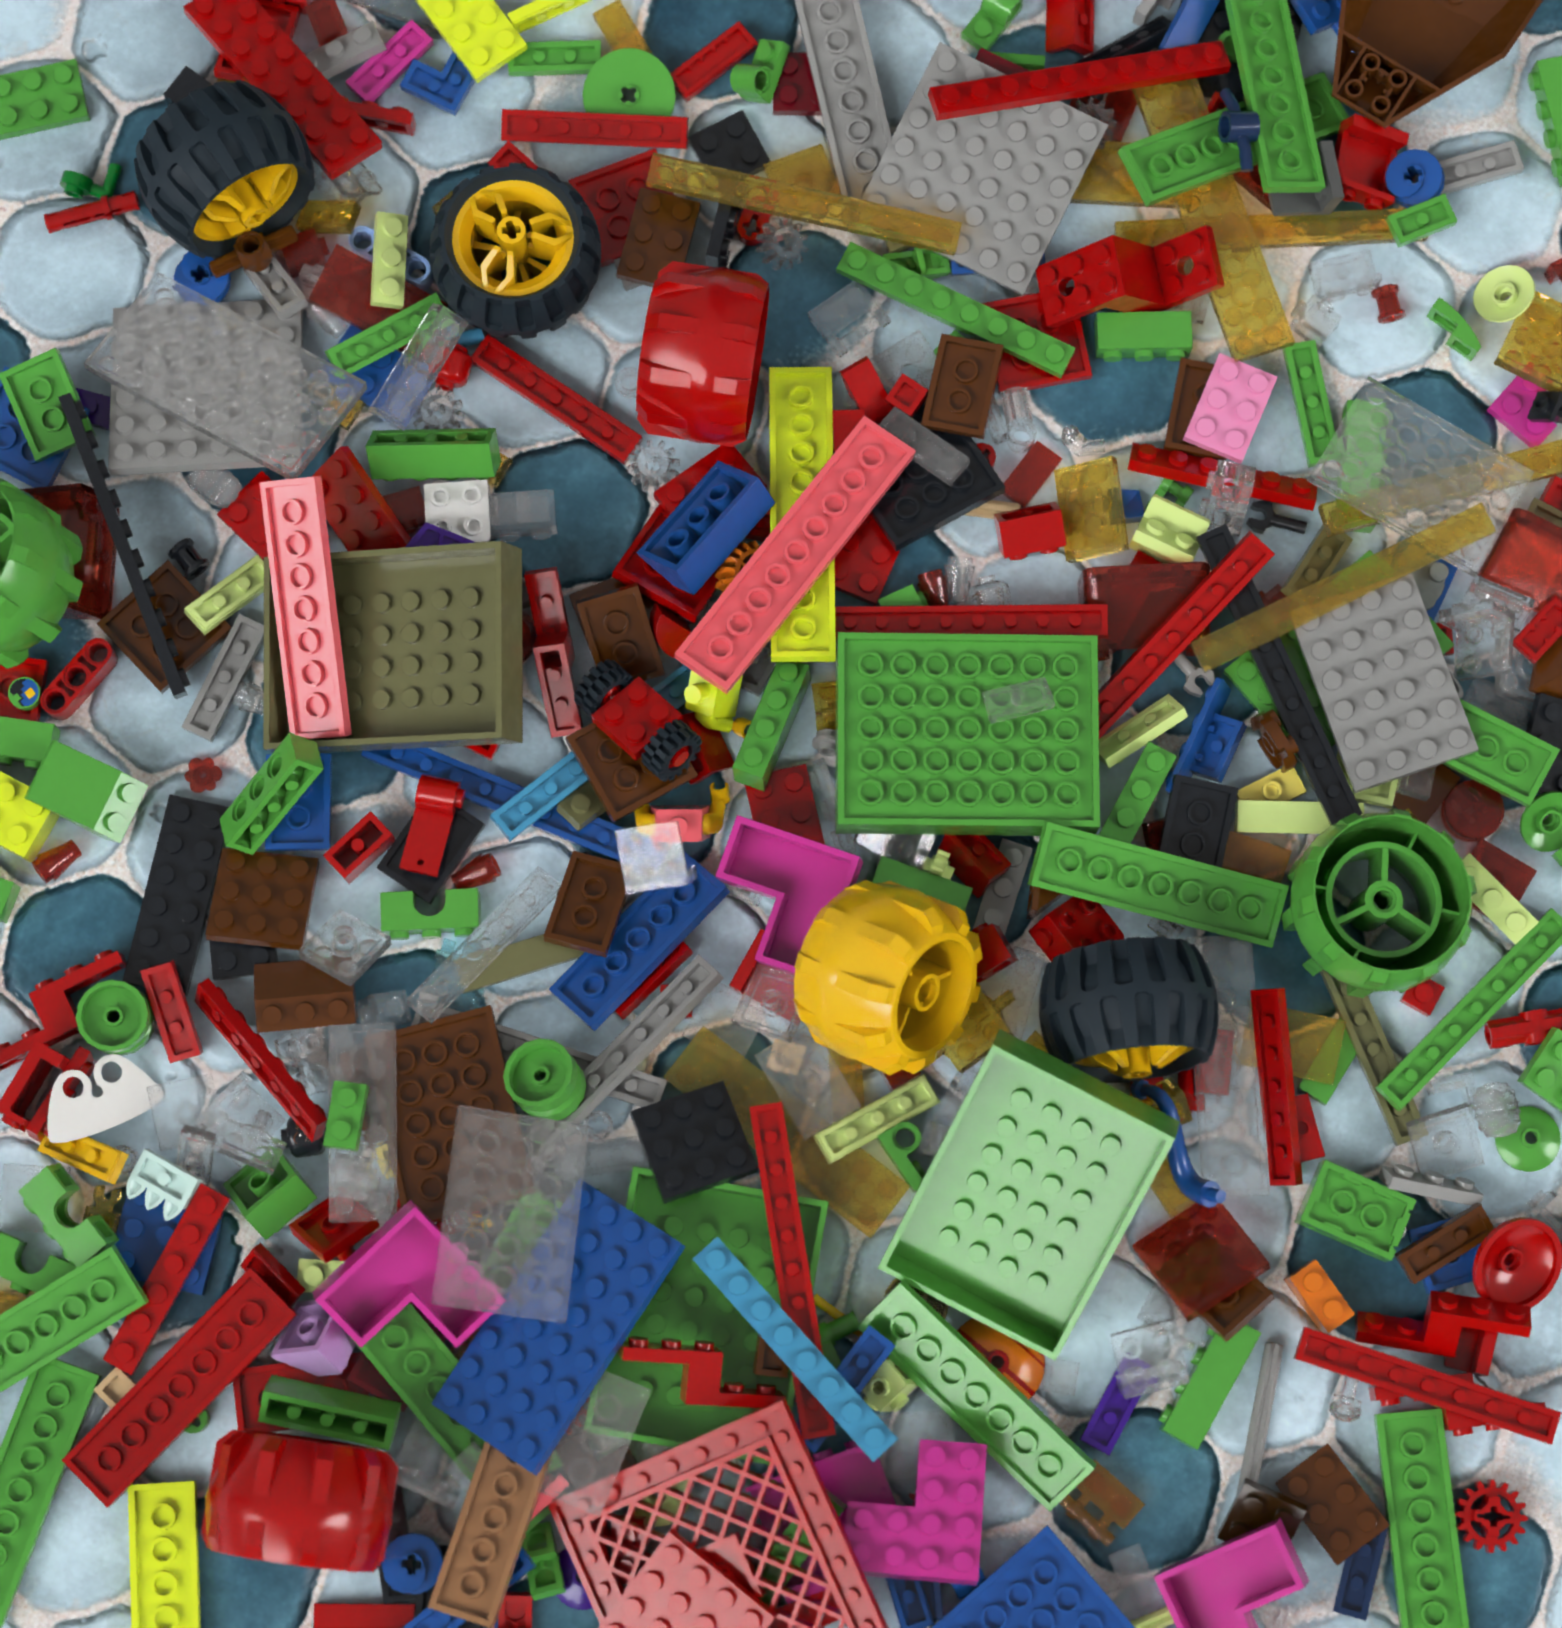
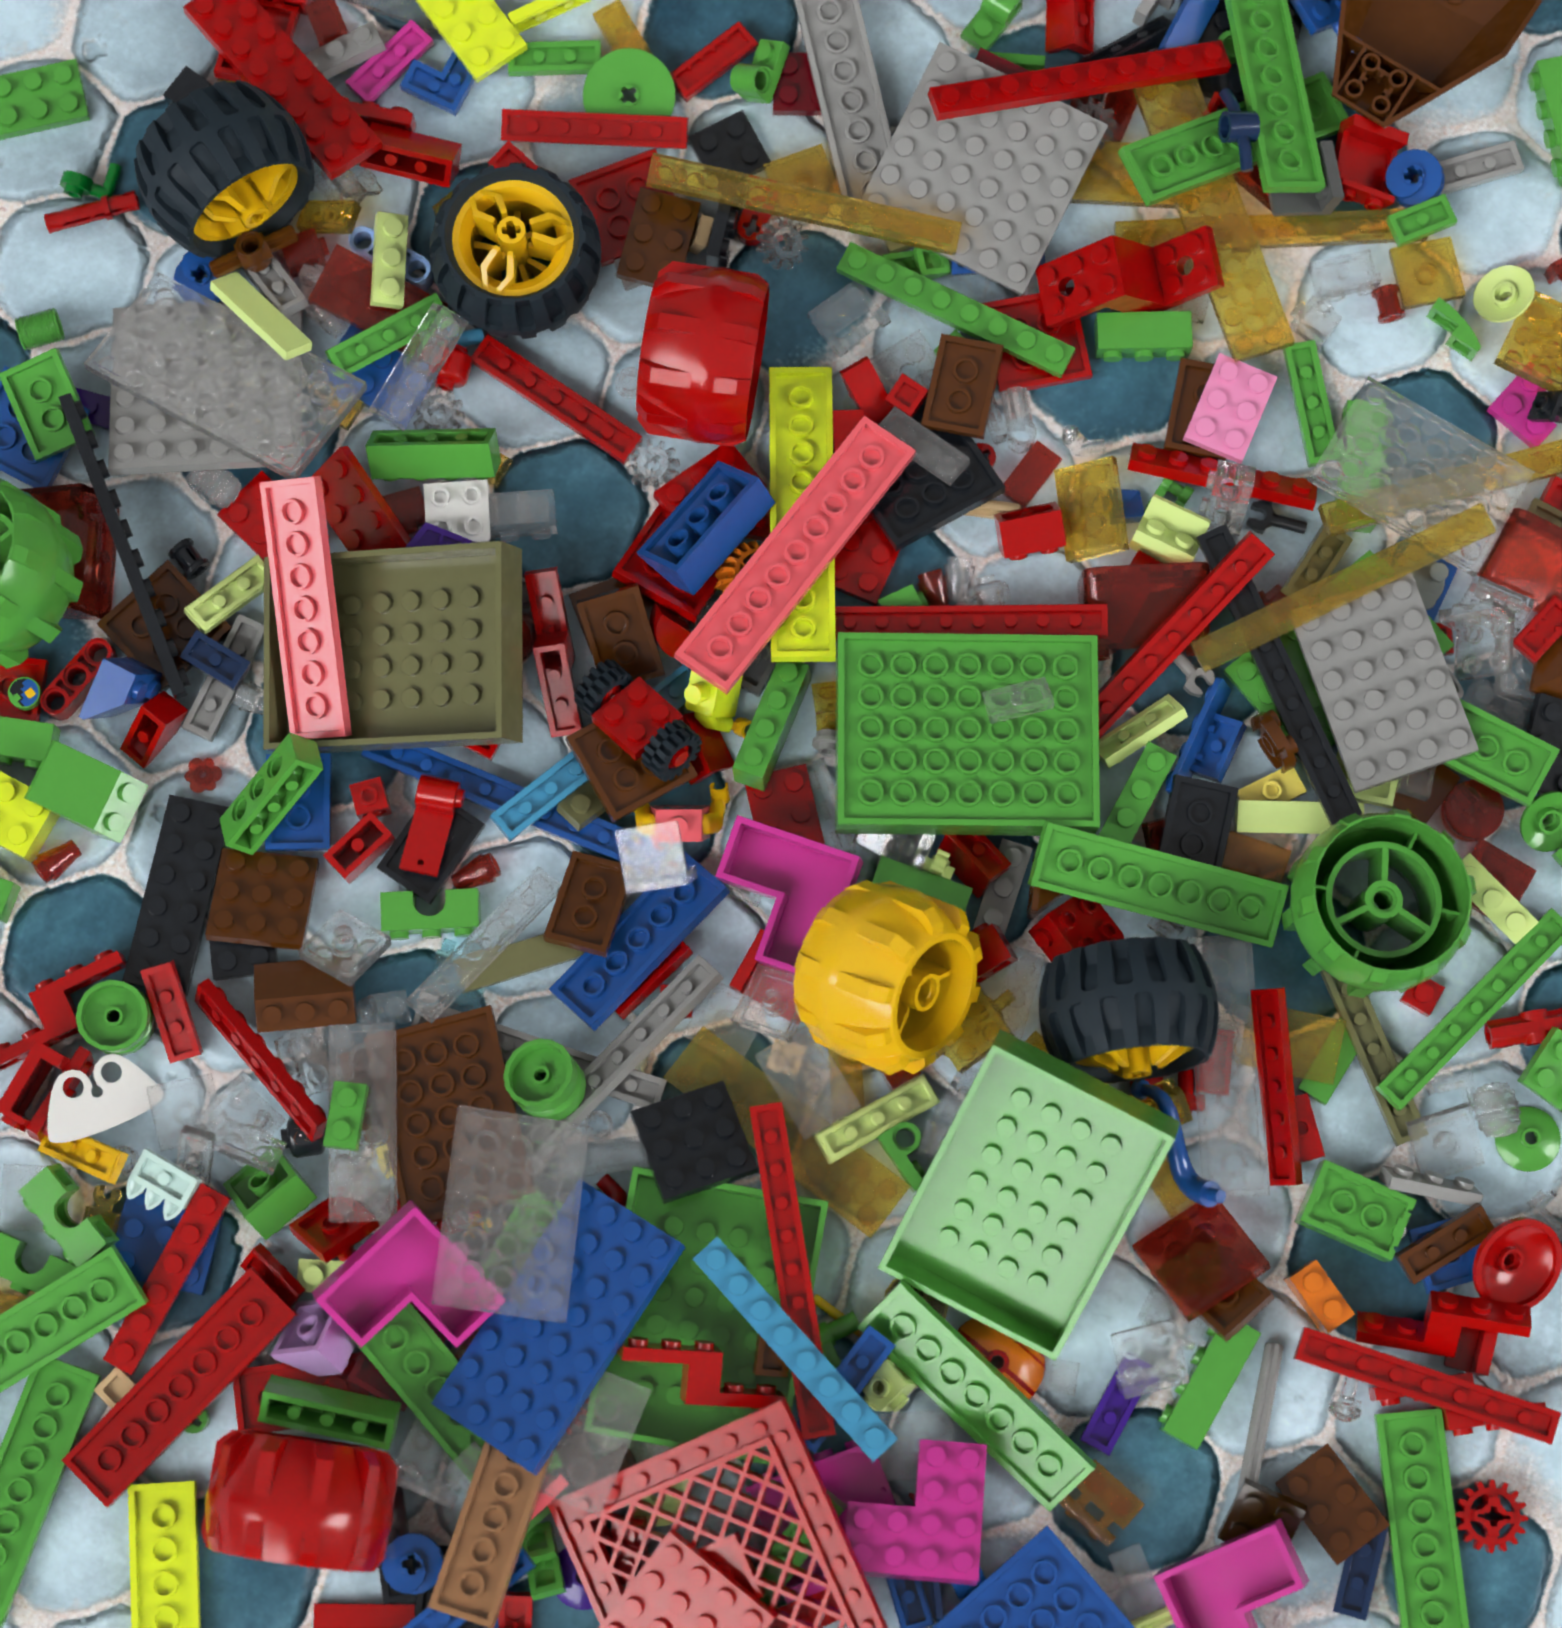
none -> bright green piece [15,308,64,351]
none -> slope [78,657,163,720]
none -> red slope [120,690,188,768]
none -> dark blue plate [179,630,252,692]
none -> yellowish green tile [210,271,312,361]
none -> red brick [349,777,392,820]
none -> red brick [359,122,462,188]
none -> red arm [596,1173,627,1207]
none -> tan plate [689,214,714,255]
none -> clear yellow plate [1388,236,1466,310]

